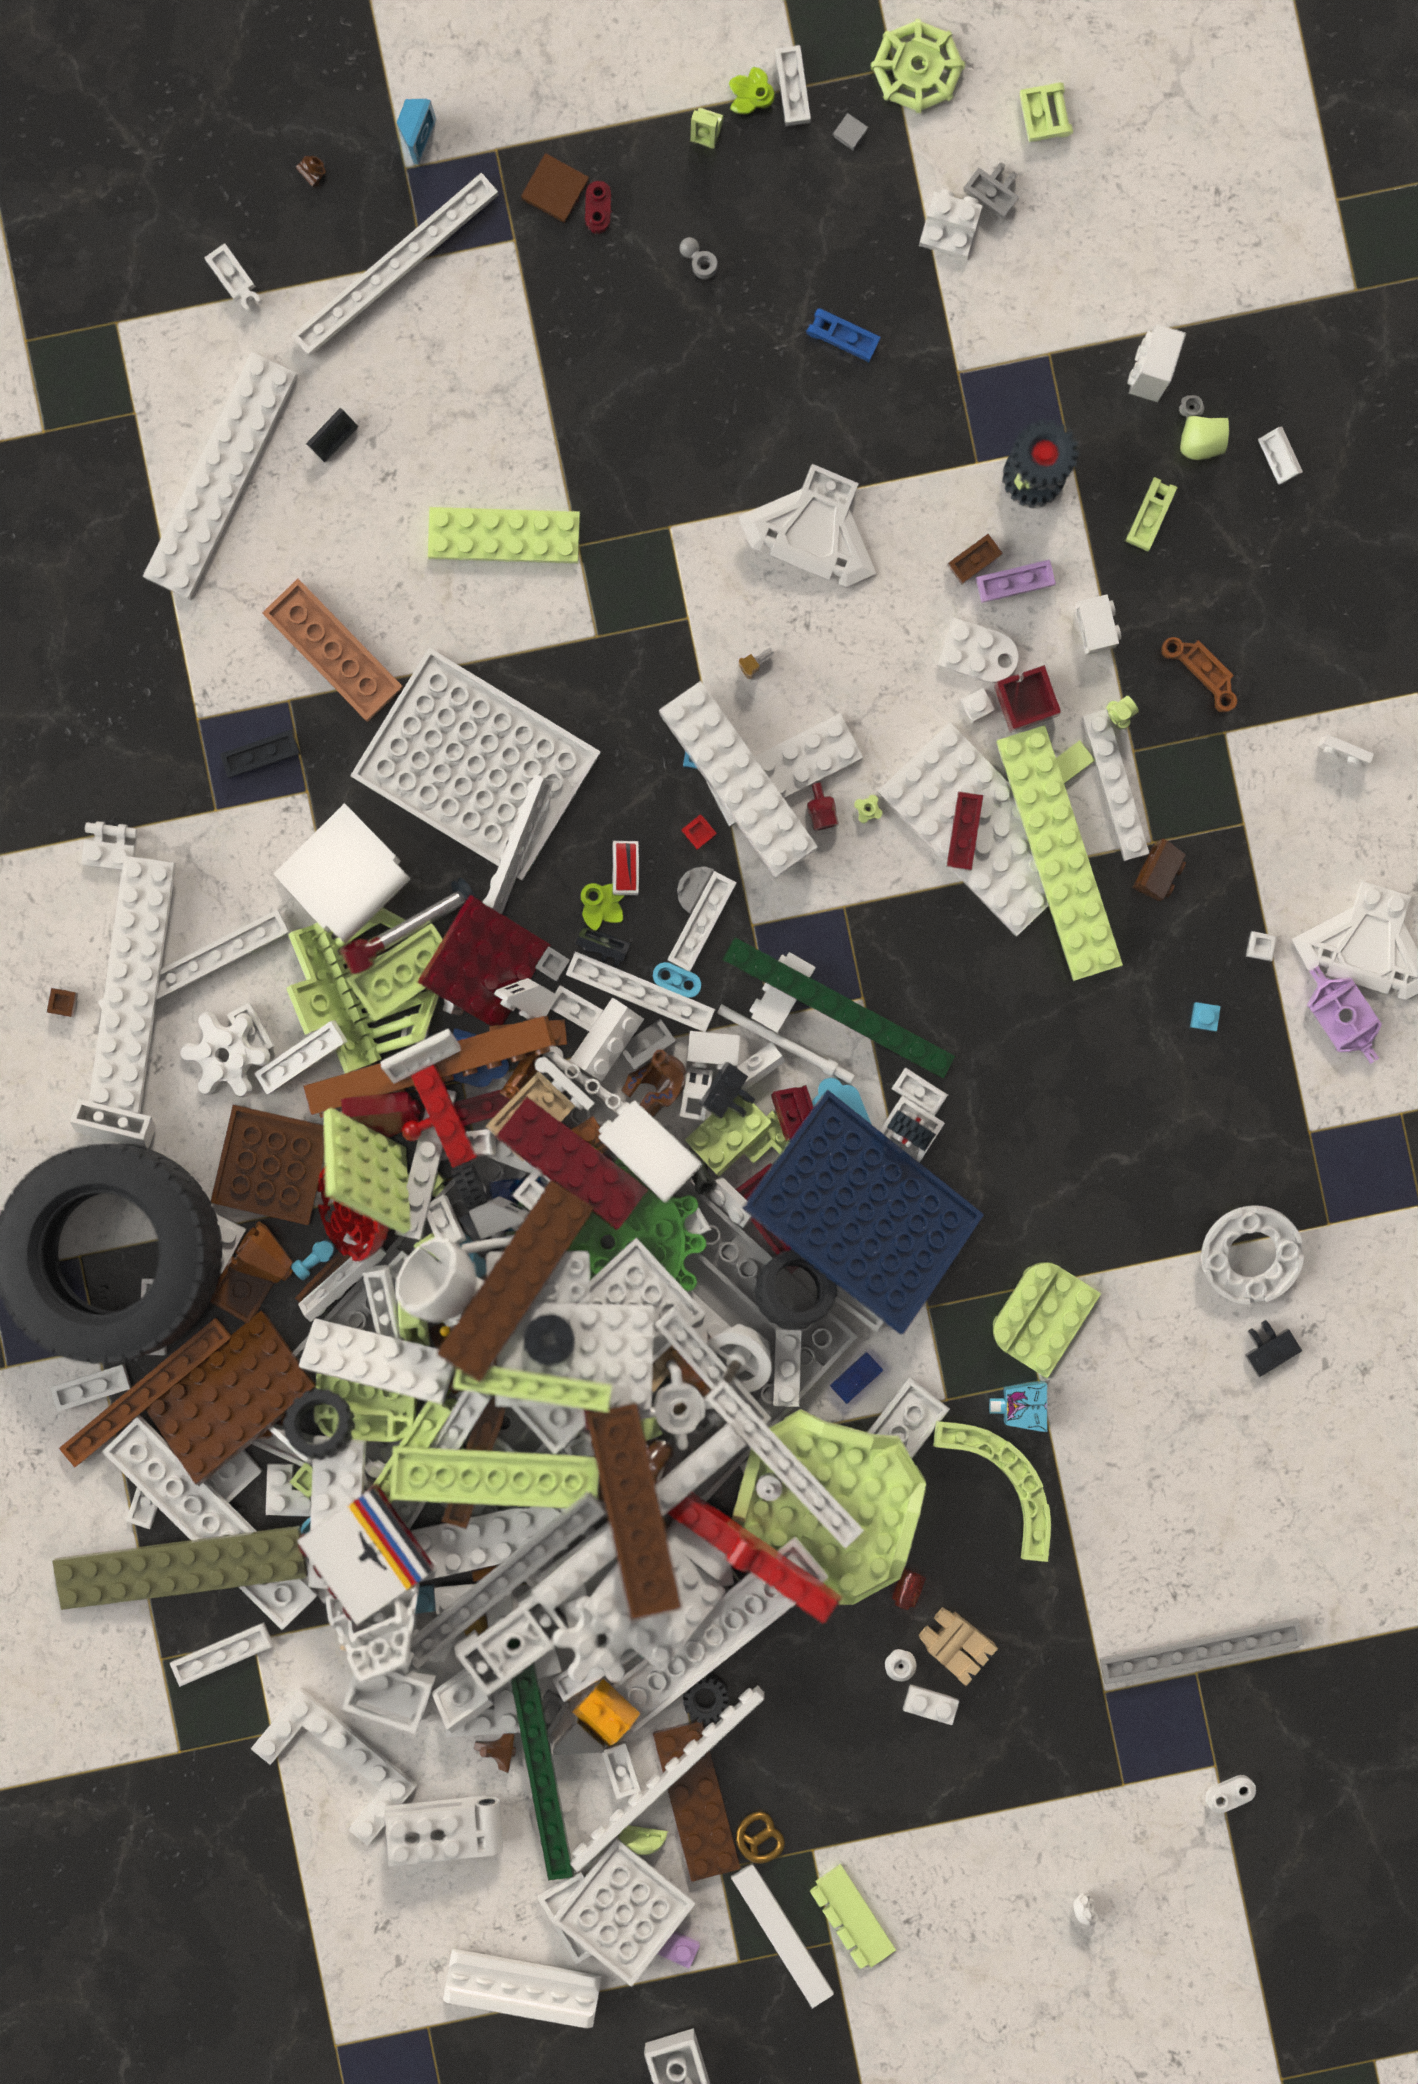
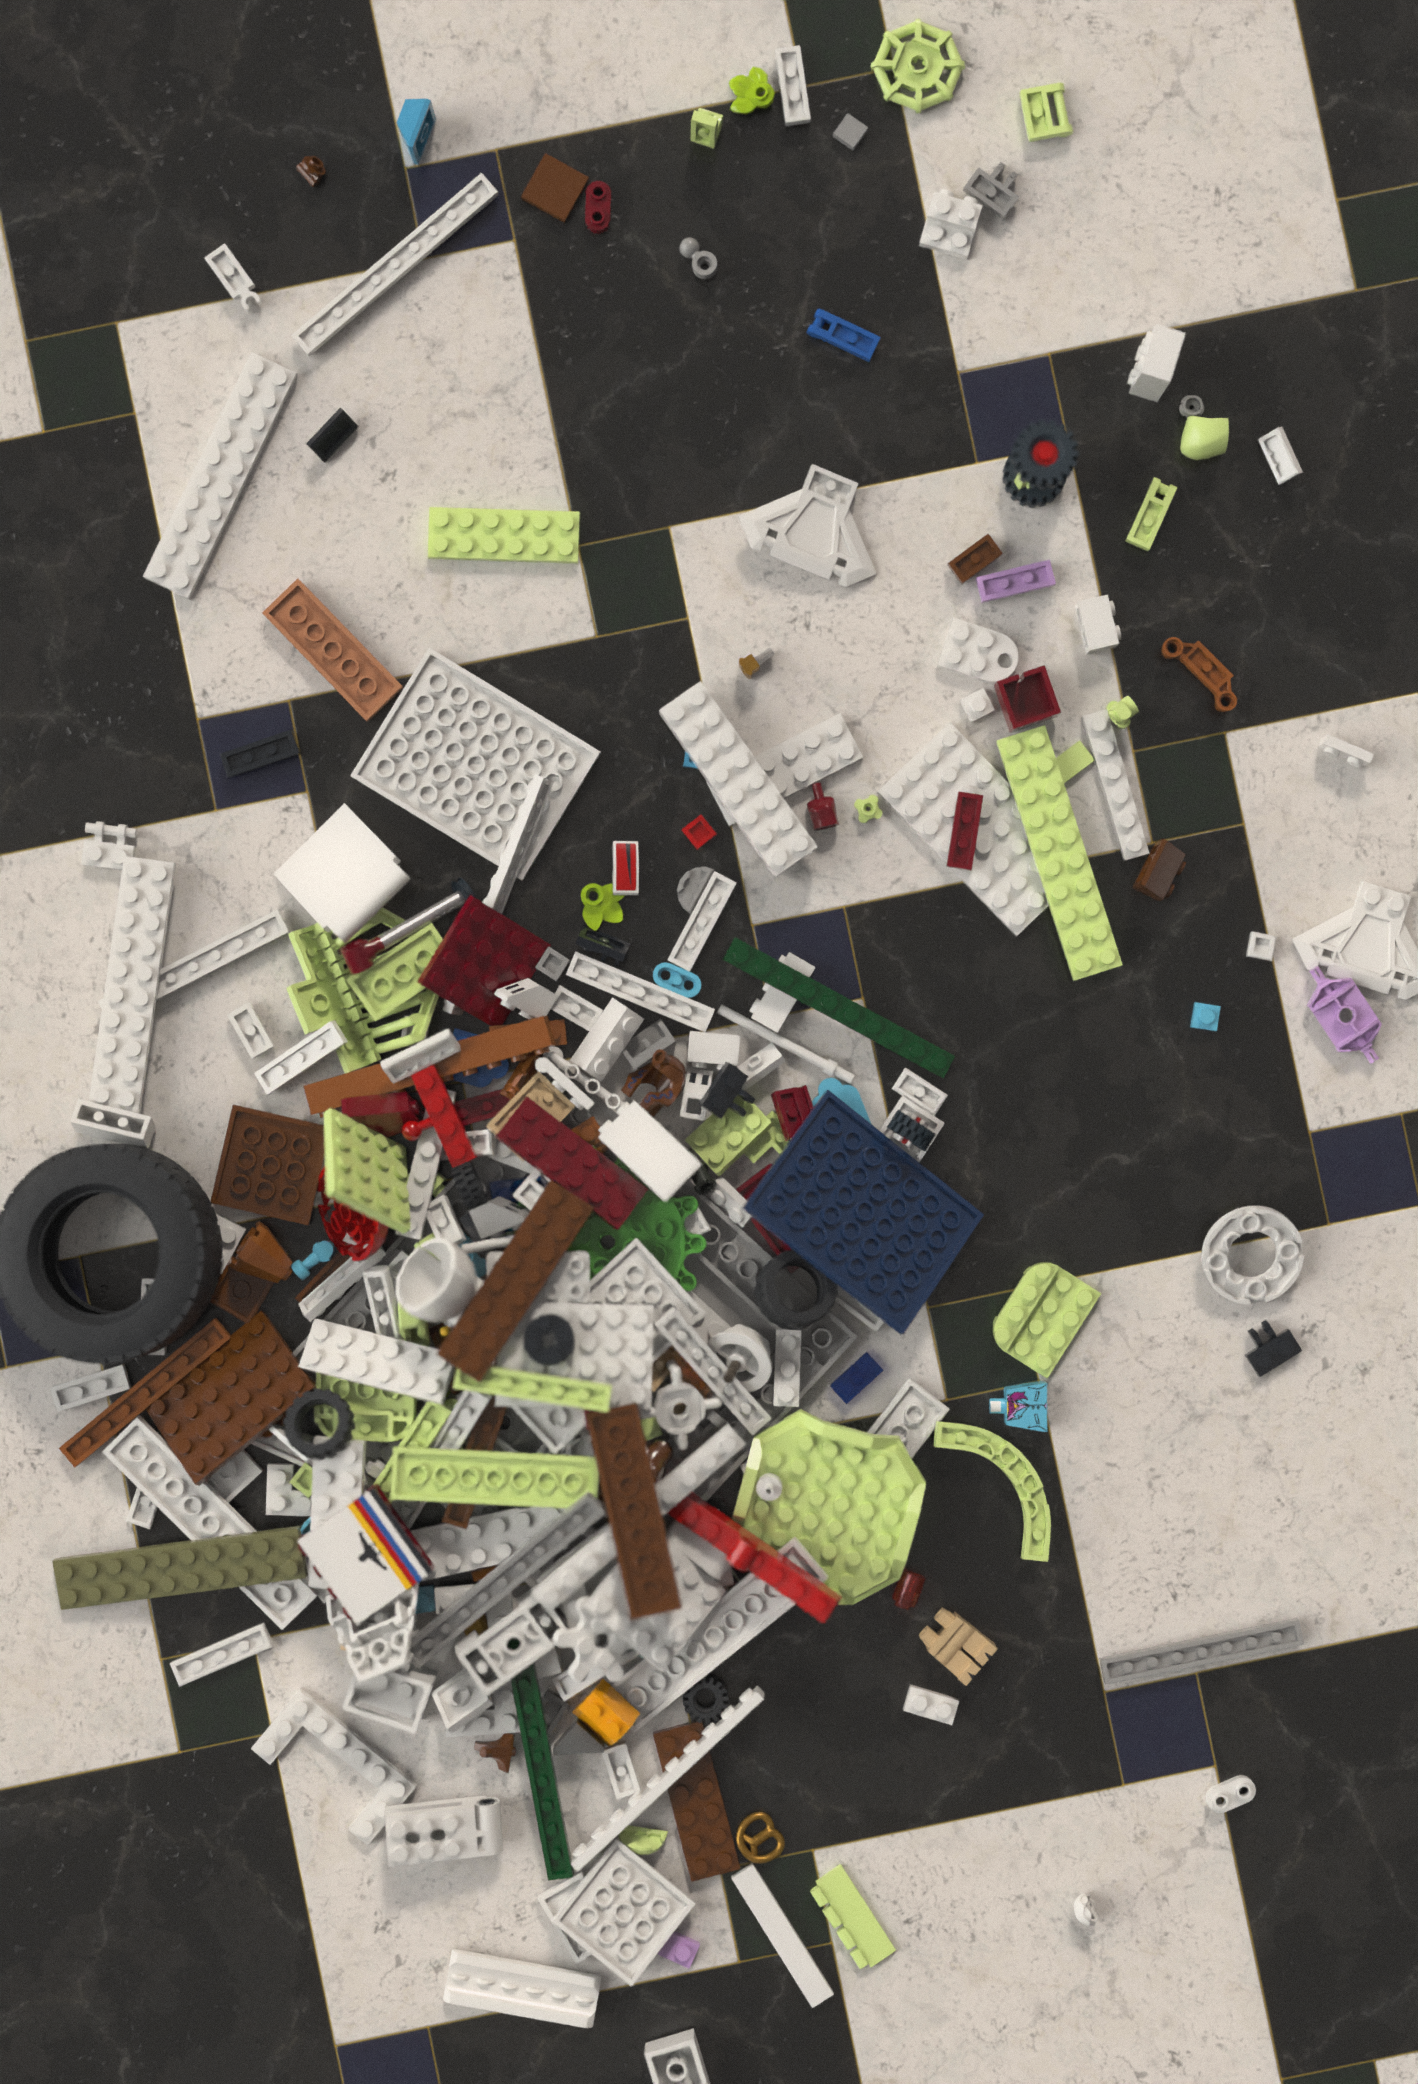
reddish brown plate [47,988,78,1017] -> none
white plate [180,1011,270,1097] -> none
white plate [704,1380,864,1548] -> none
white plate [885,1649,917,1682] -> none

